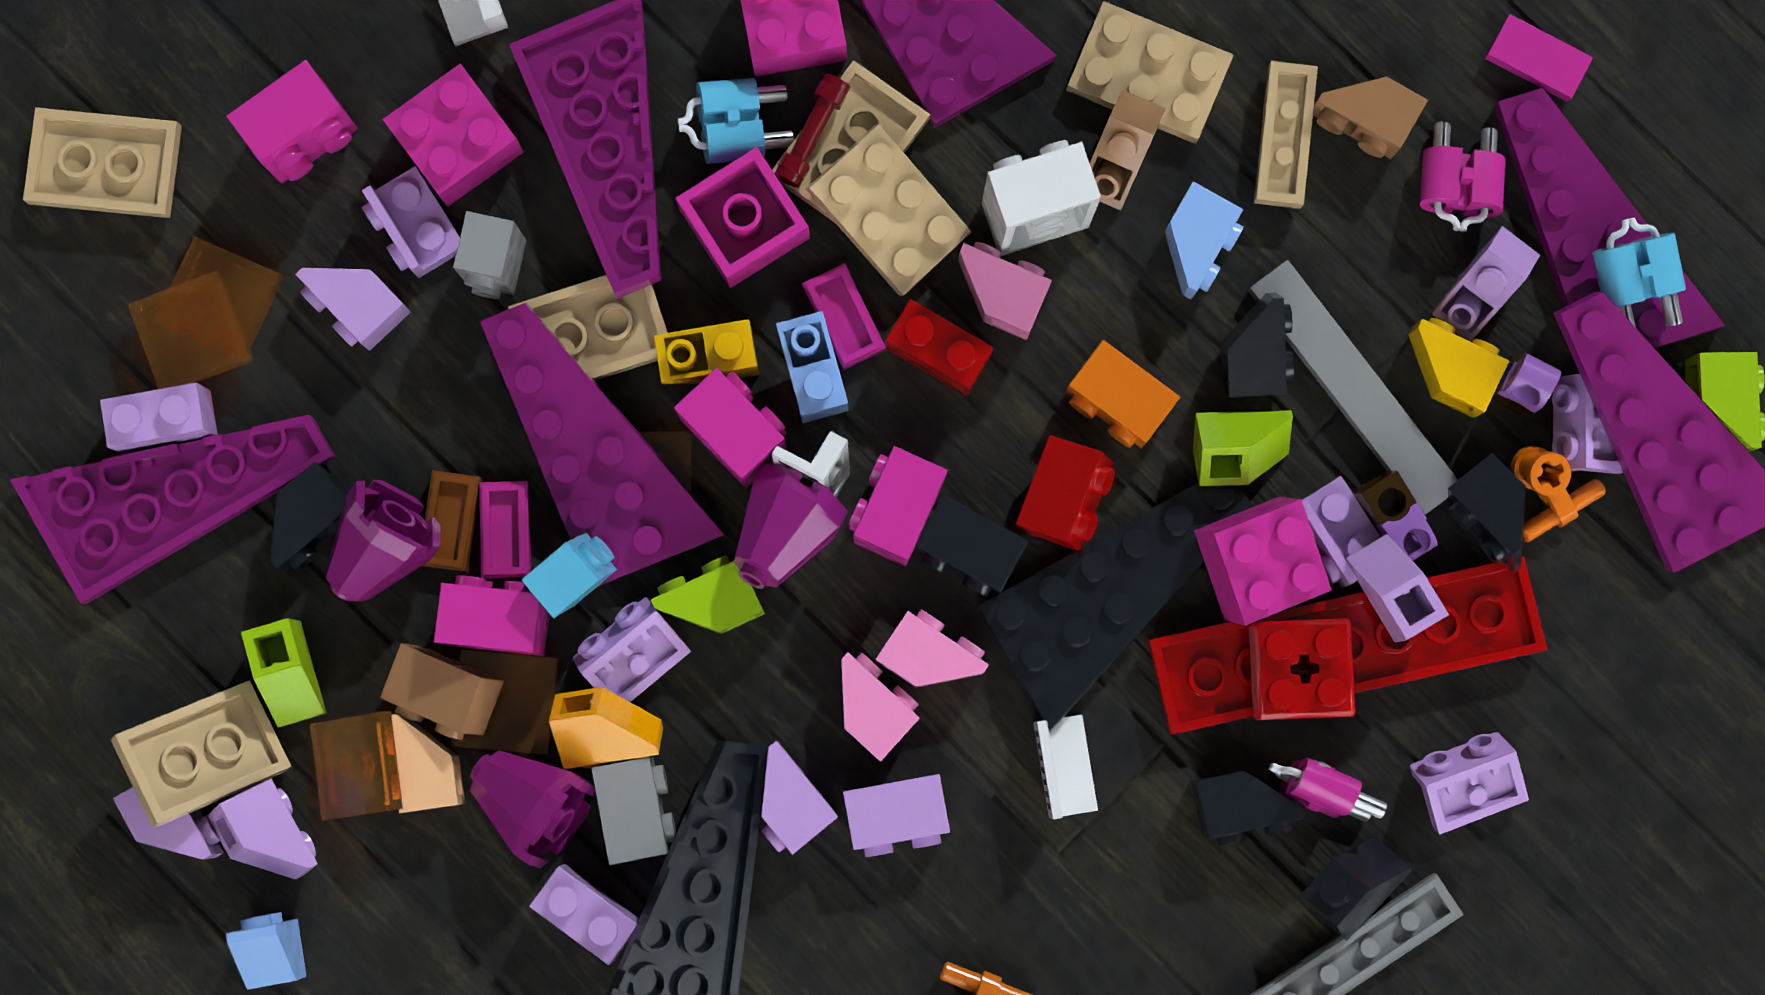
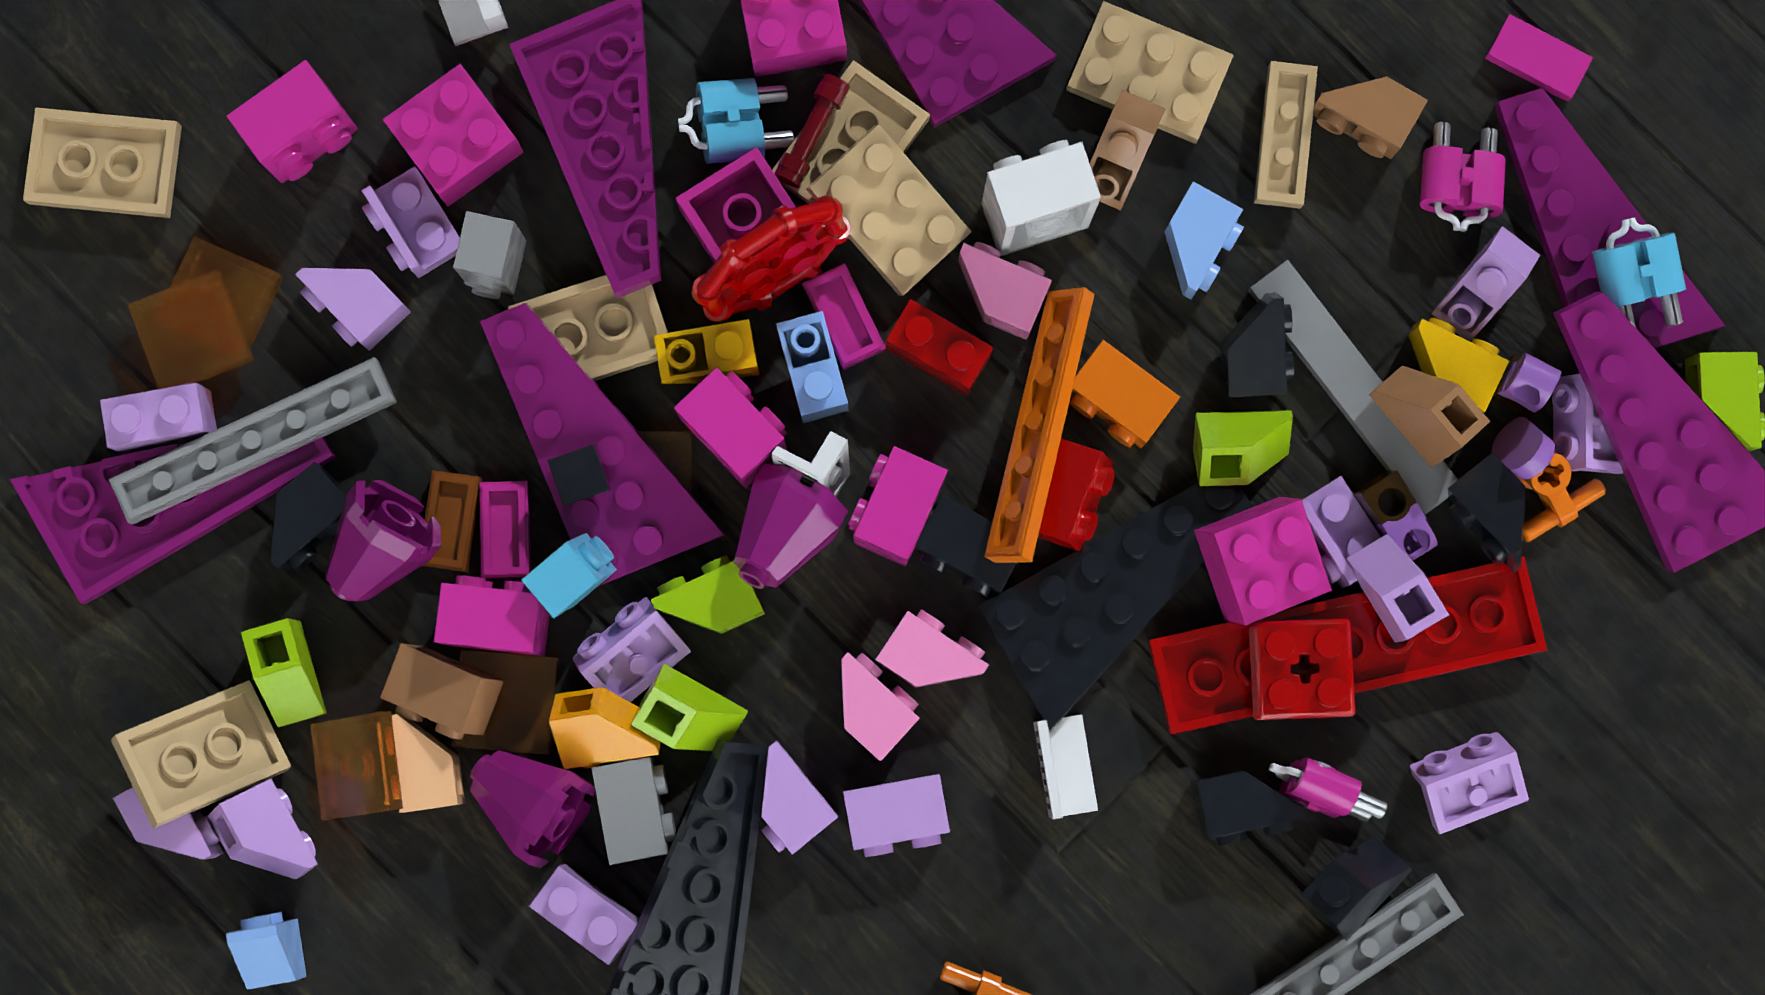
none -> light grey tile [109,357,397,525]
none -> black tile [547,444,611,506]
none -> lime slope [631,664,748,751]
none -> red plate [692,196,851,322]
none -> orange tile [984,287,1095,563]
none -> medium nougat slope [1369,366,1490,468]
none -> medium lavender tile [1492,417,1555,480]

